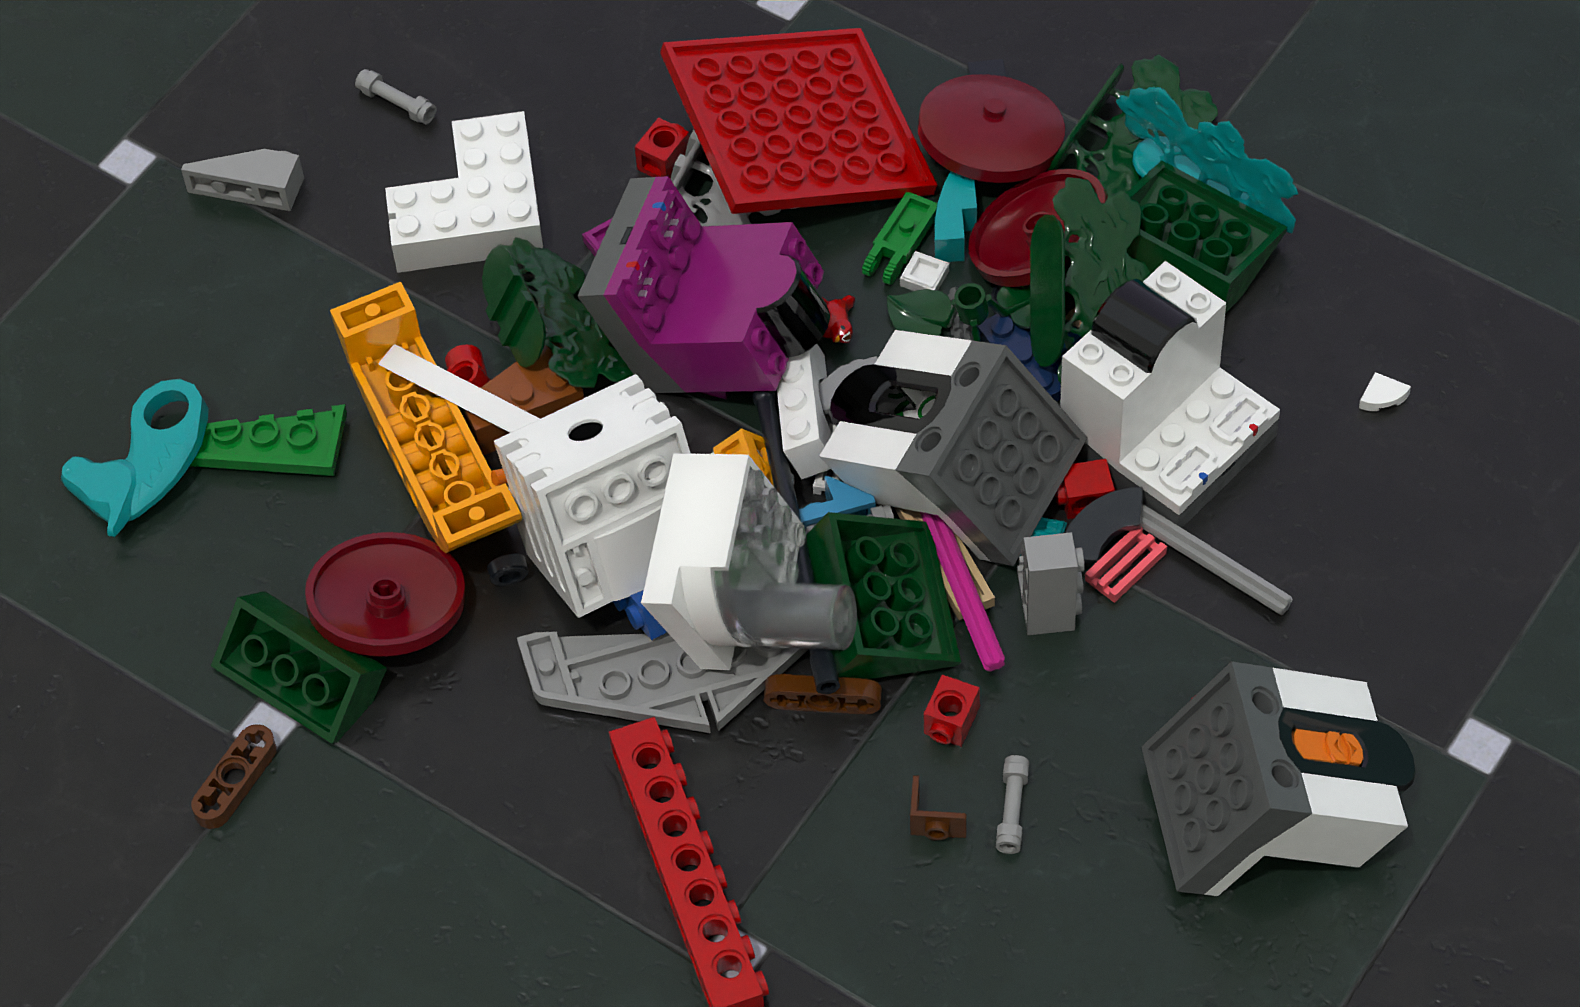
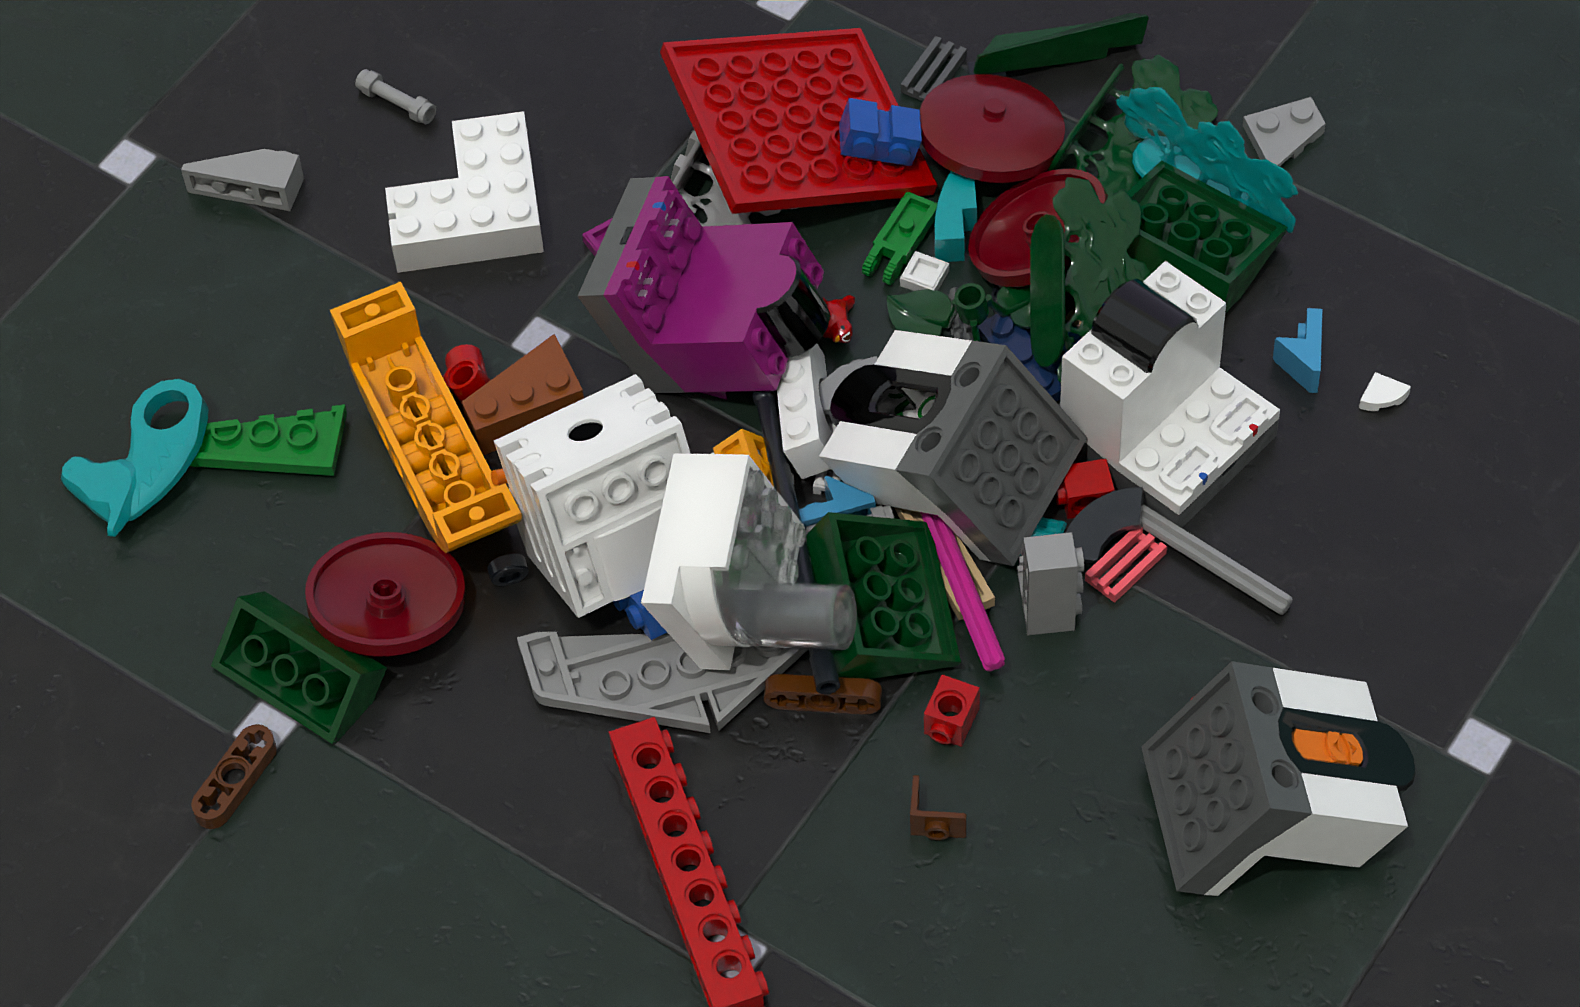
white sticker [378,344,540,433] -> none
dark green plant [482,237,634,388] -> none
red brick [634,117,689,179] -> none
light grey bar [996,755,1029,854] -> none
none -> blue brick [839,98,922,166]
none -> dark grey tile [901,36,967,101]
none -> dark green wedge [973,13,1149,74]
none -> light grey wing [1243,97,1326,167]
none -> dark azure slope [1273,308,1323,393]

